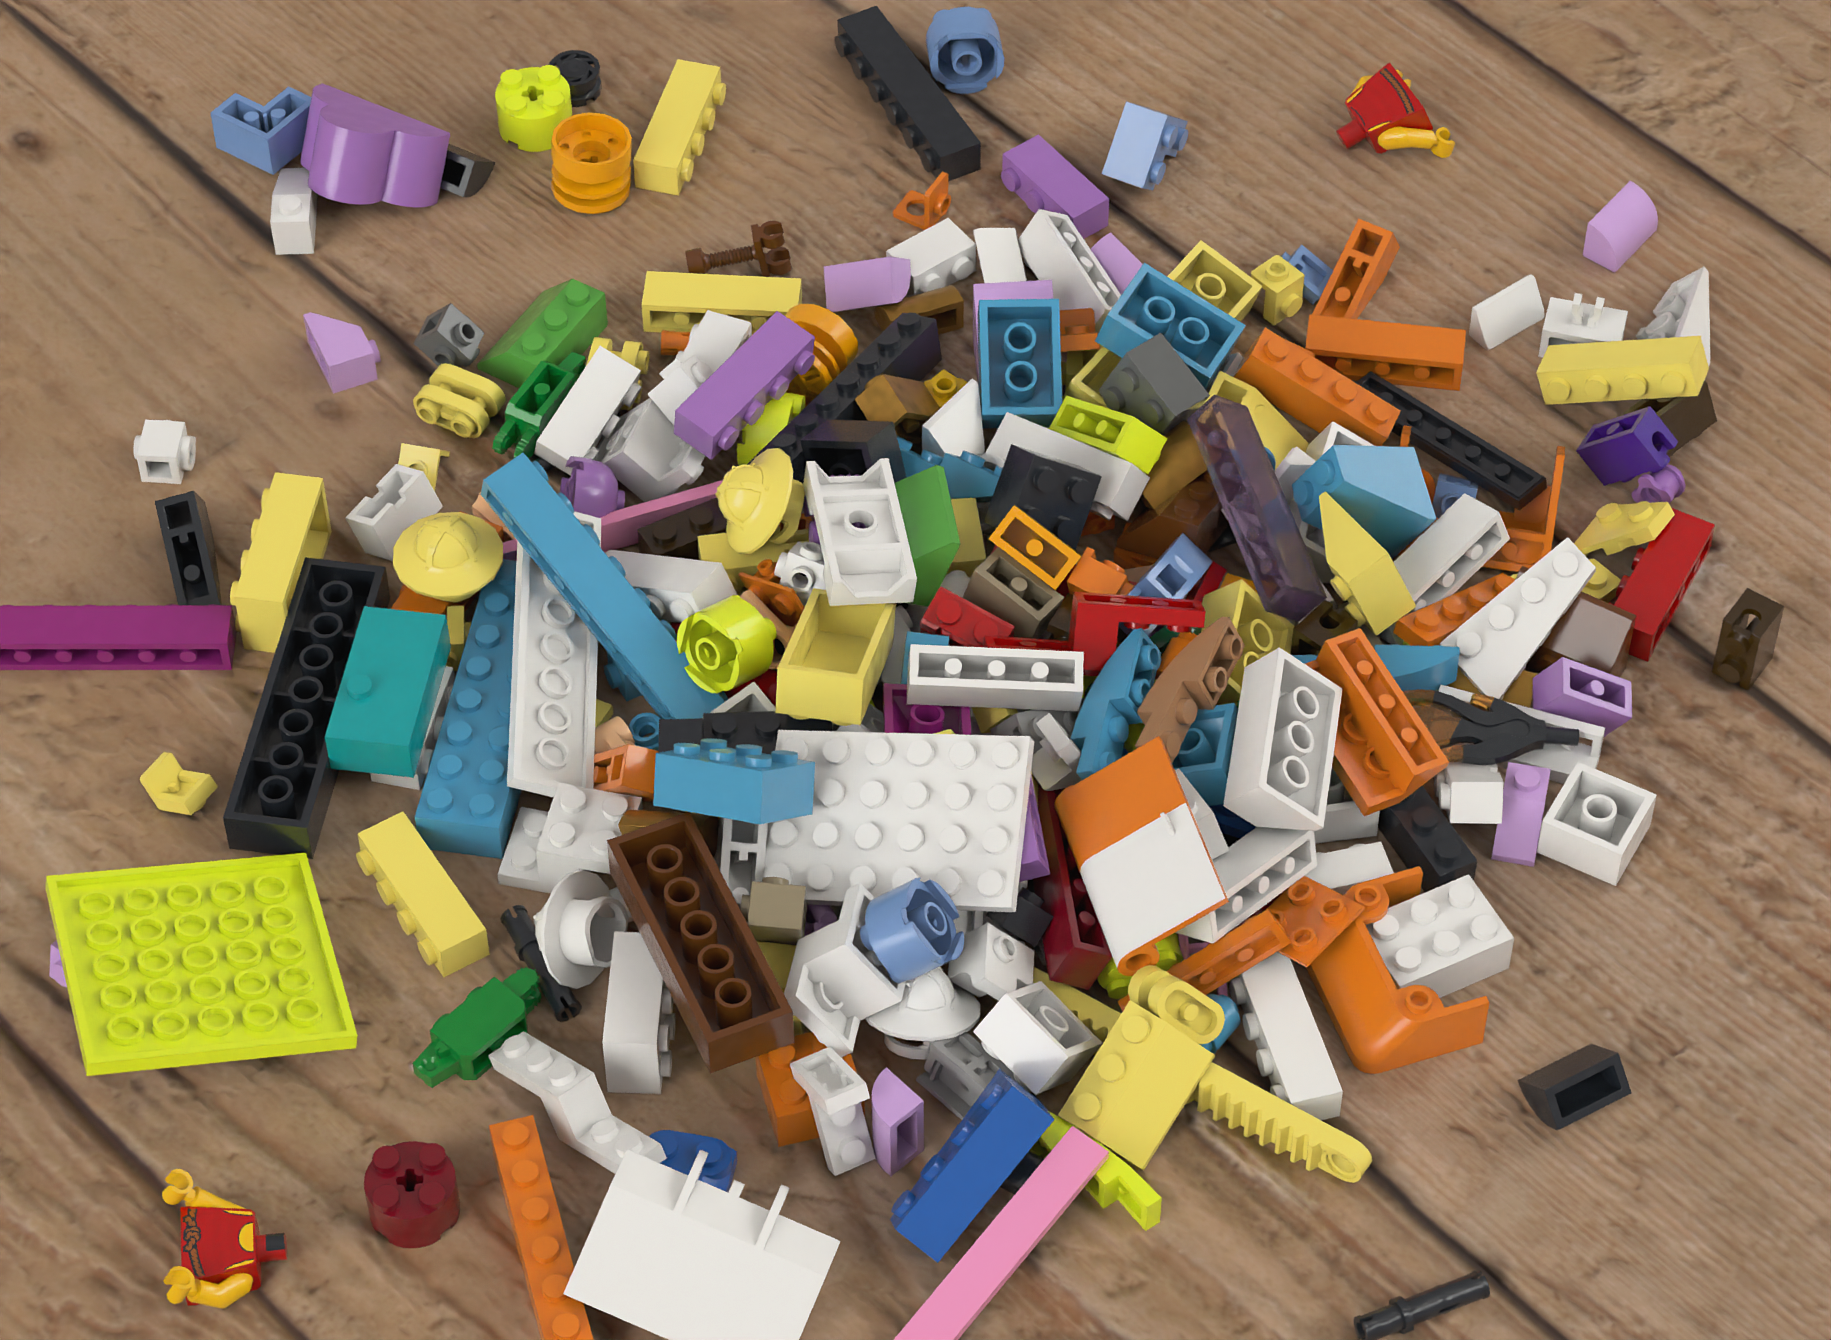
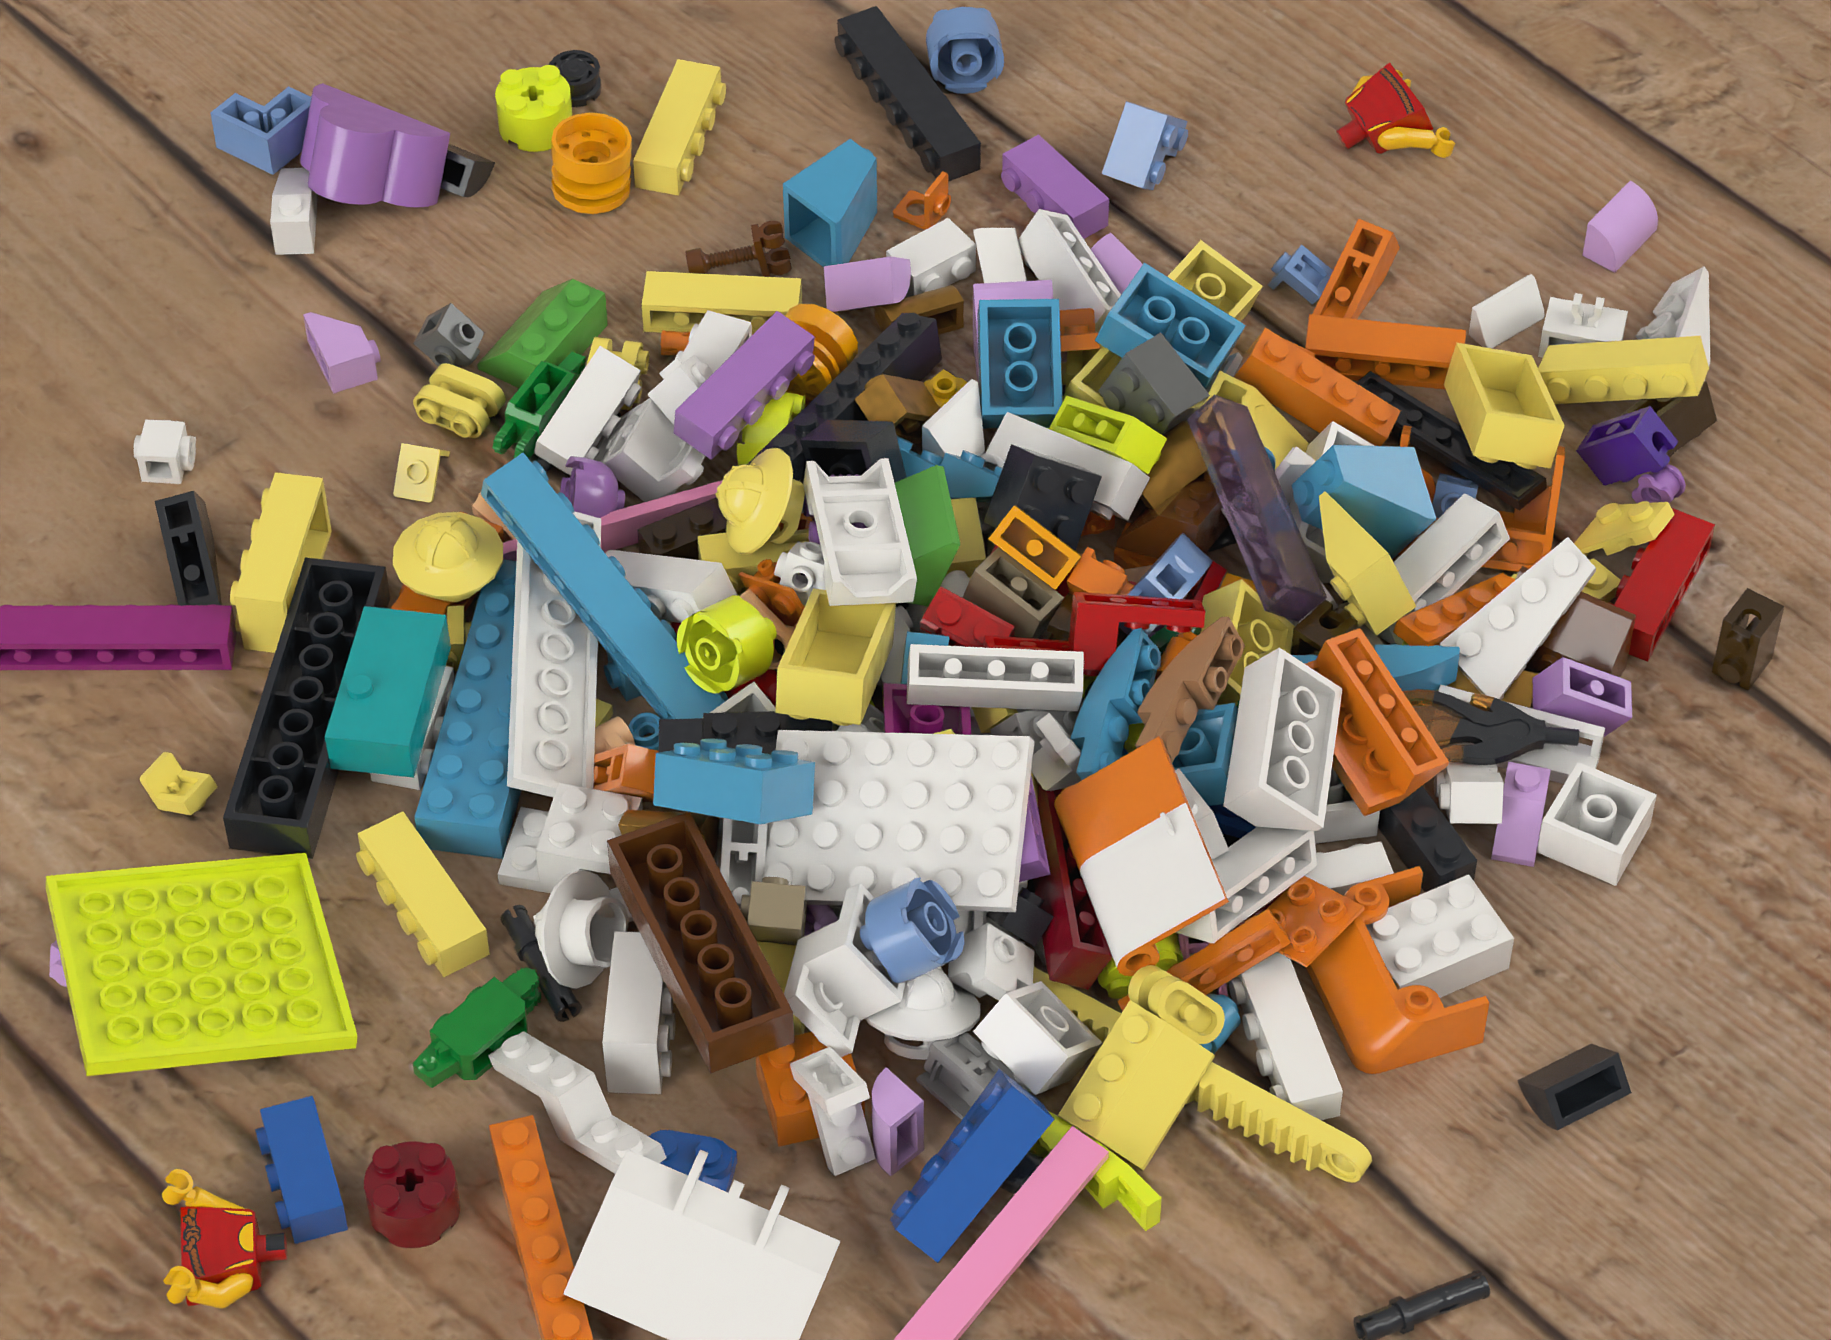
white brick [345,464,443,561] -> none
light yellow bracket [1251,255,1305,326] -> none
none -> blue brick [255,1095,348,1244]
none -> dark azure slope [783,139,877,268]
none -> light yellow piece [1444,342,1565,469]

